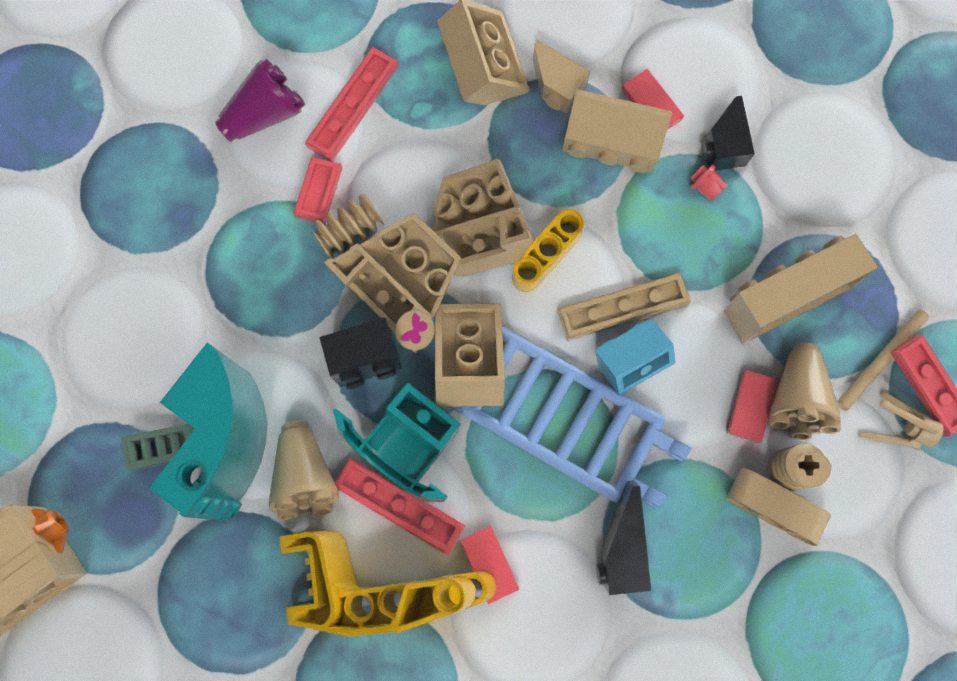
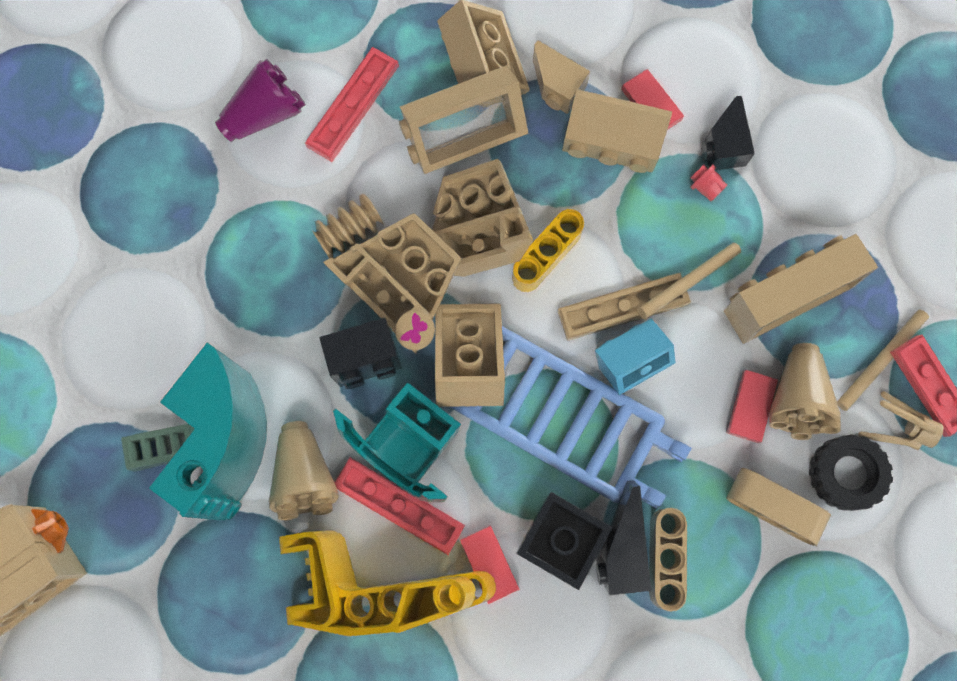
coral tile [293,157,343,224] -> none
tan piece [767,443,832,491] -> none
none -> tan window [399,65,529,174]
none -> black brick [515,492,612,590]
none -> tan bar [638,243,741,319]
none -> tan beam [649,508,687,612]
none -> black tyre [809,434,893,511]

